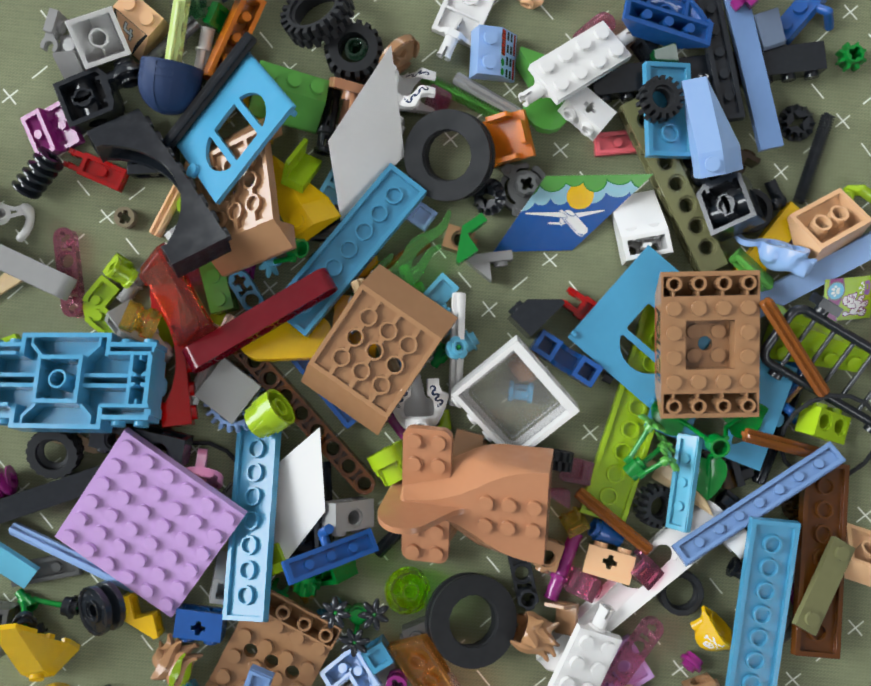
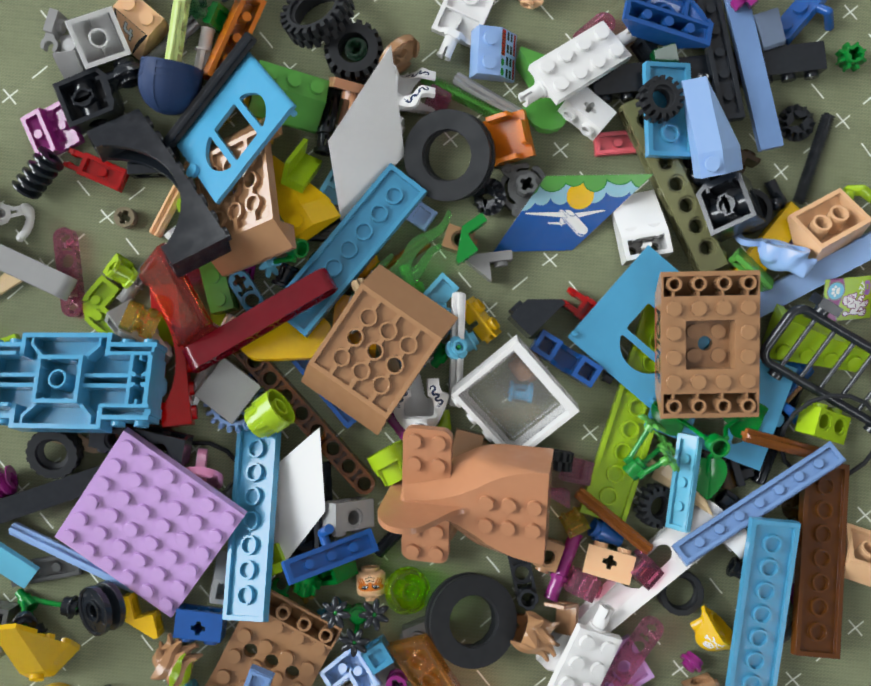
dark orange axle [759,297,830,397] -> none
olive plate [791,536,856,636] -> none
none -> black bush [271,263,300,288]
none -> light nougat head [356,565,387,601]
none -> yellow hinge [465,296,502,344]

